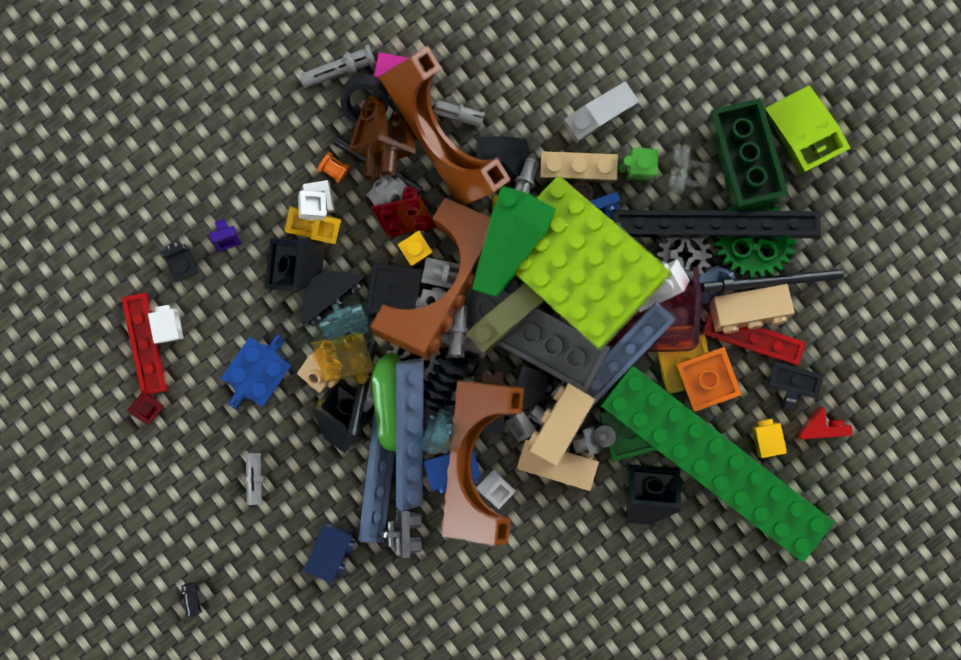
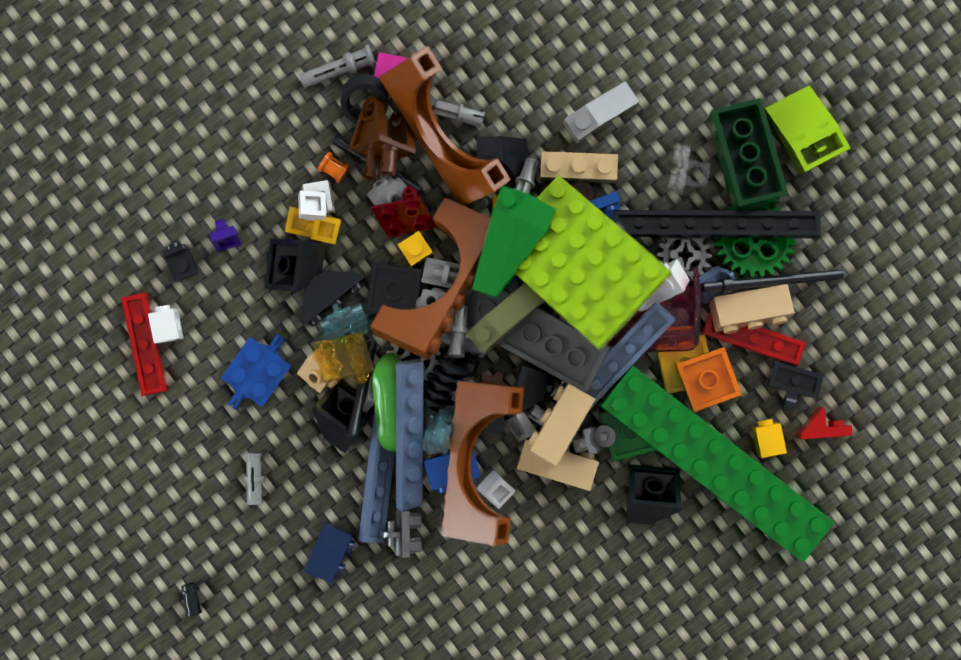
dark red tile [127,390,165,426] -> none
bright green brick [619,148,659,182] -> none

